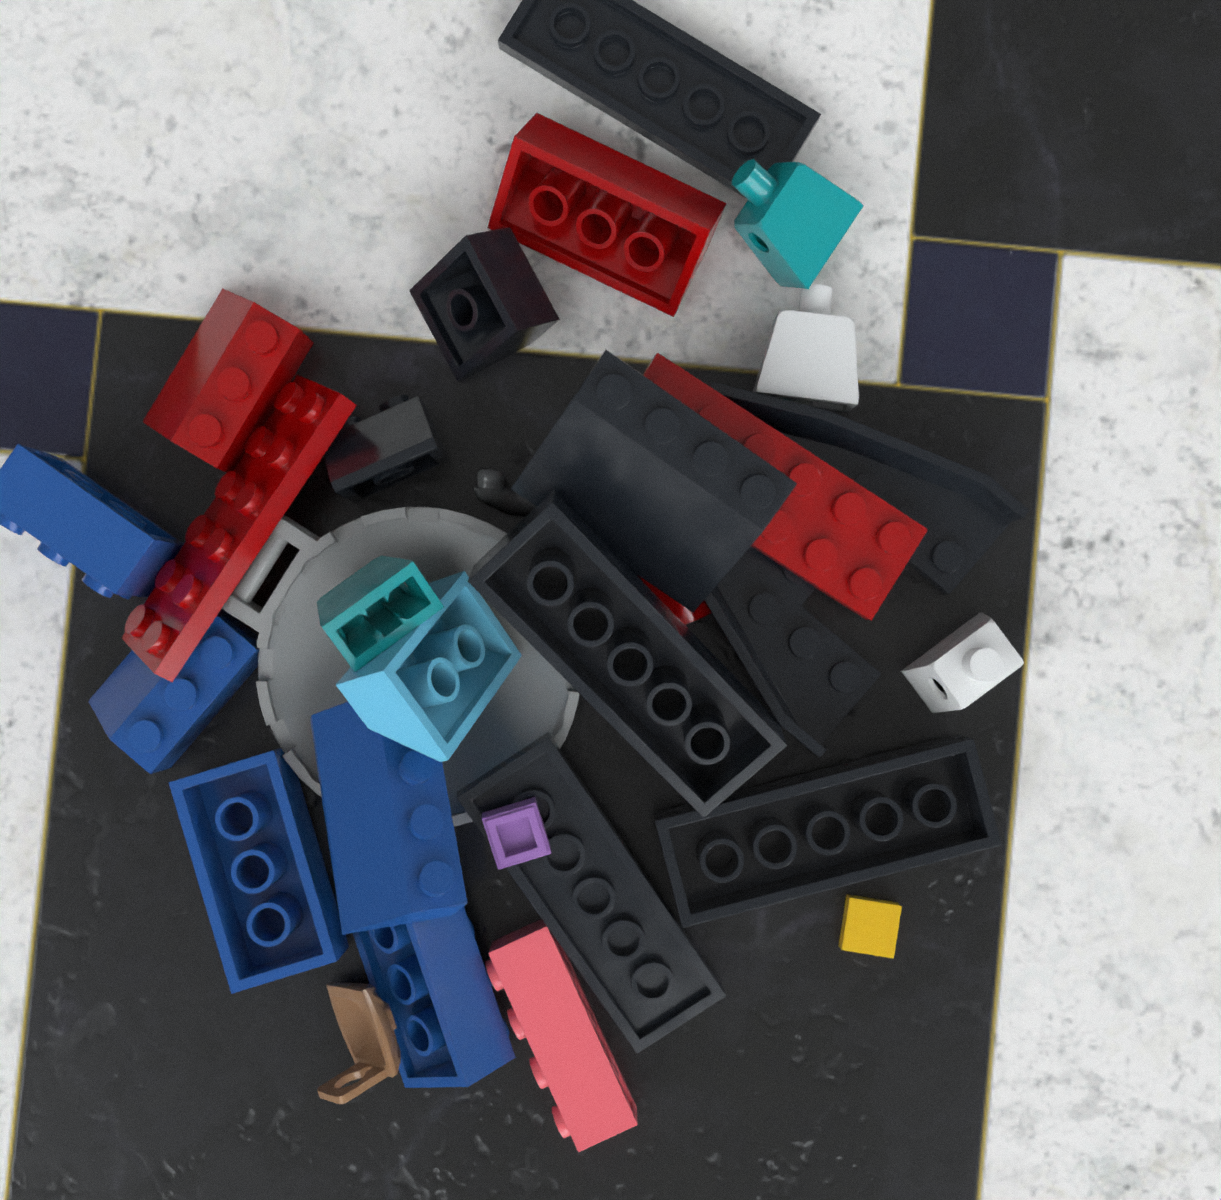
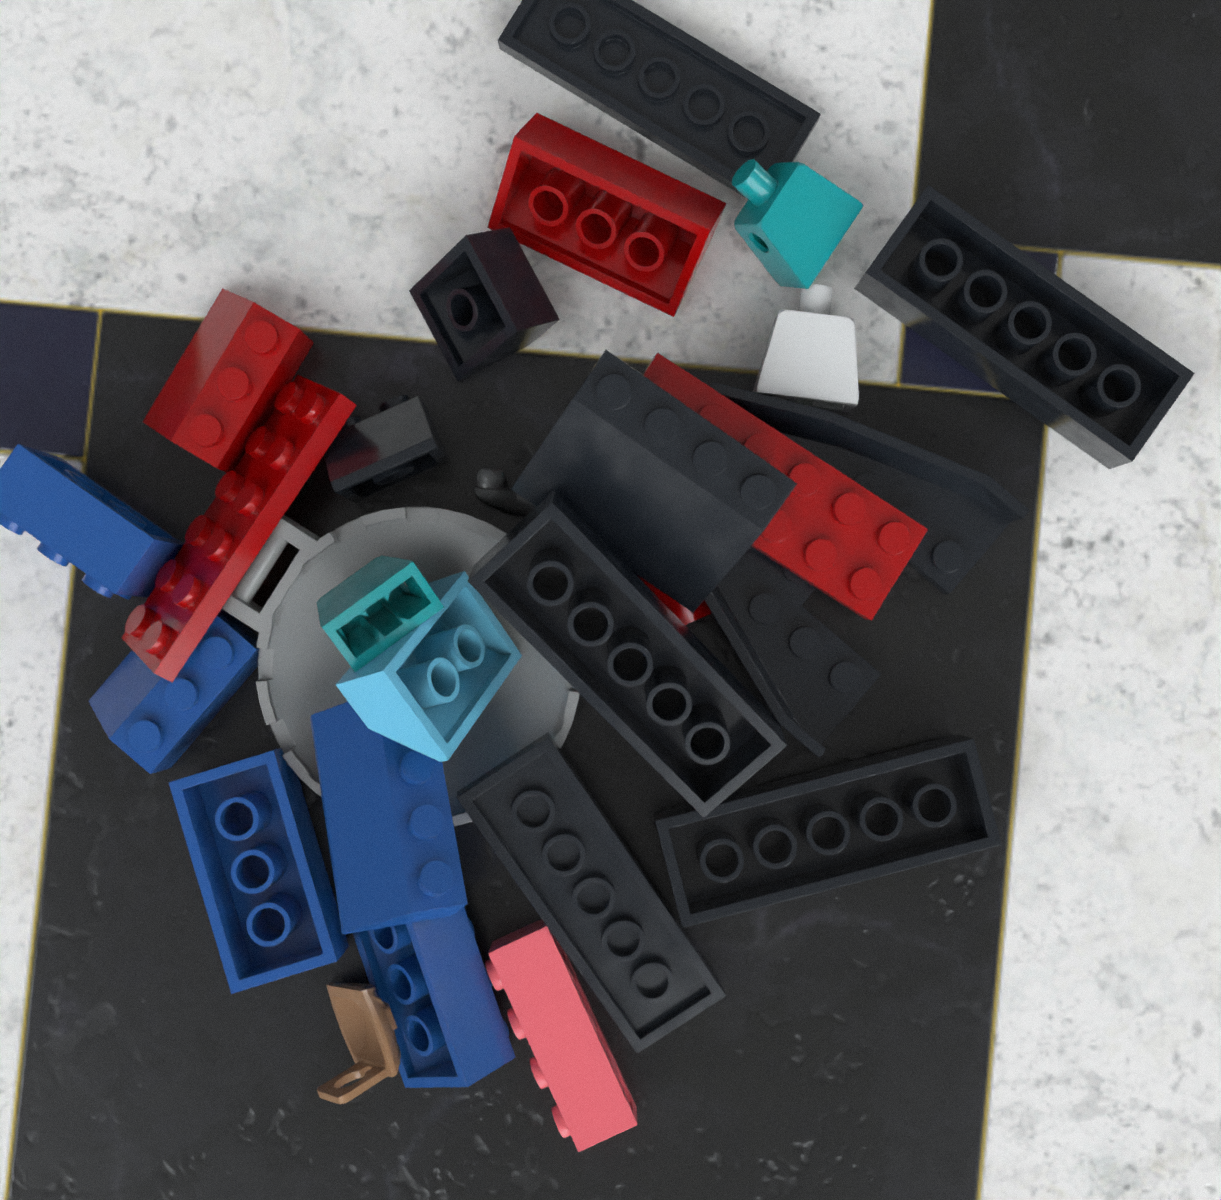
medium lavender tile [482,797,551,870] -> none
yellow tile [839,894,902,959] -> none
white torso [901,612,1024,713] -> none
none -> black brick [854,185,1195,469]

